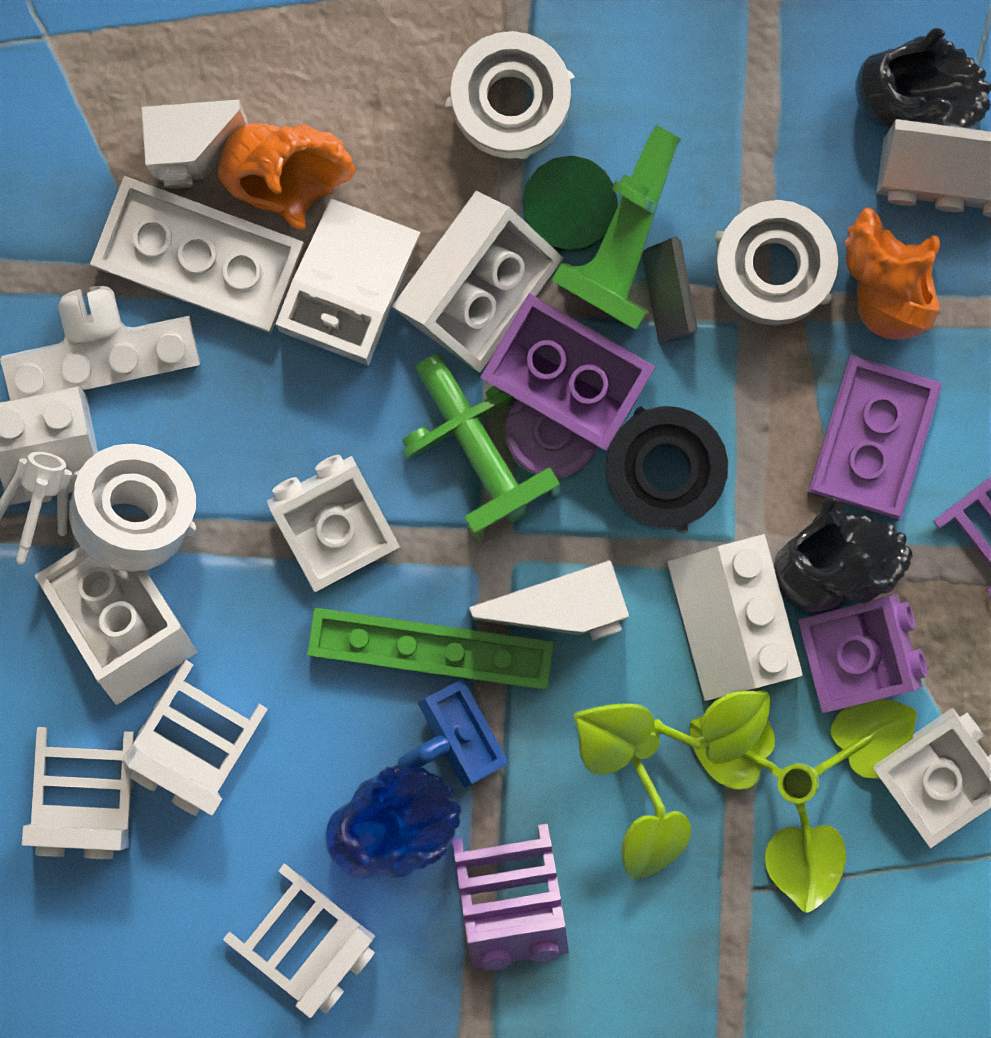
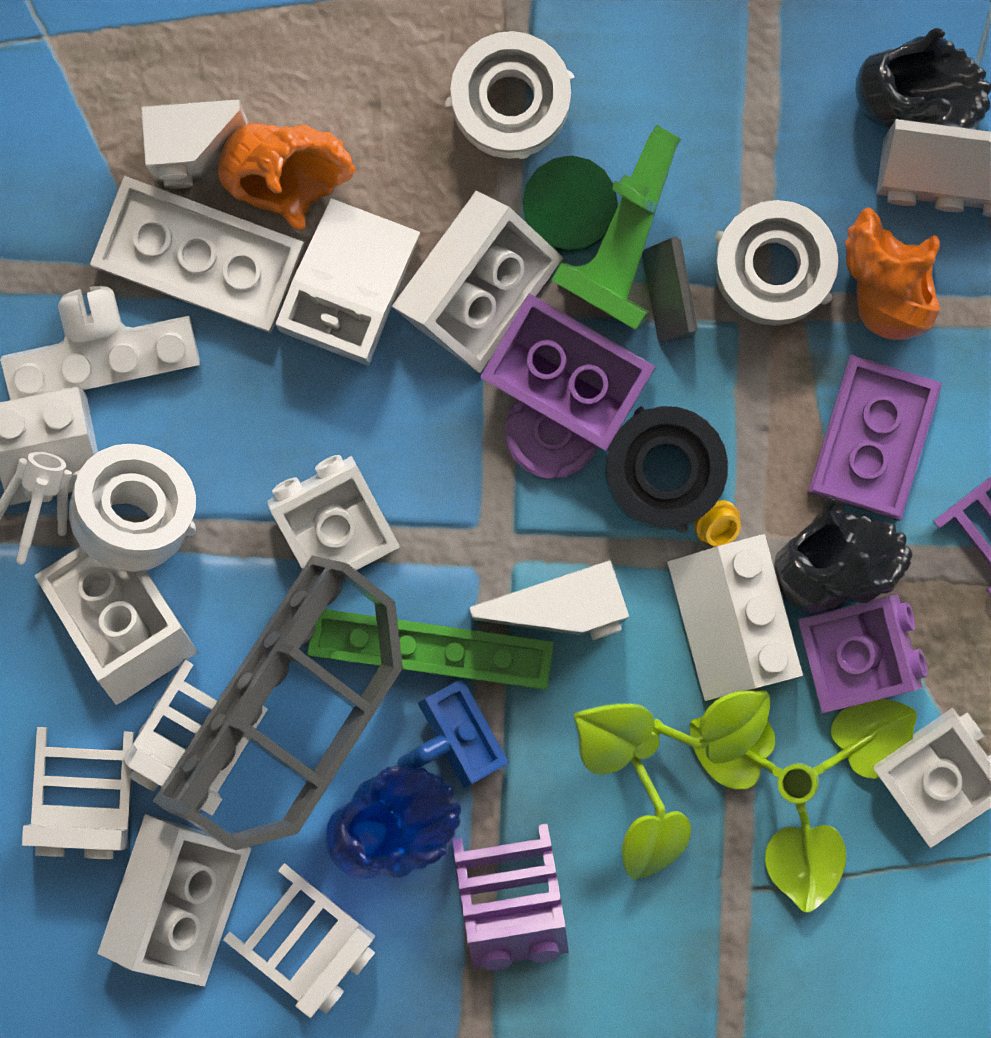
bright green piece [402,353,560,544] -> none
none -> white slope [97,814,251,987]
none -> dark grey plate [153,555,403,851]
none -> yellow plate [694,500,741,547]

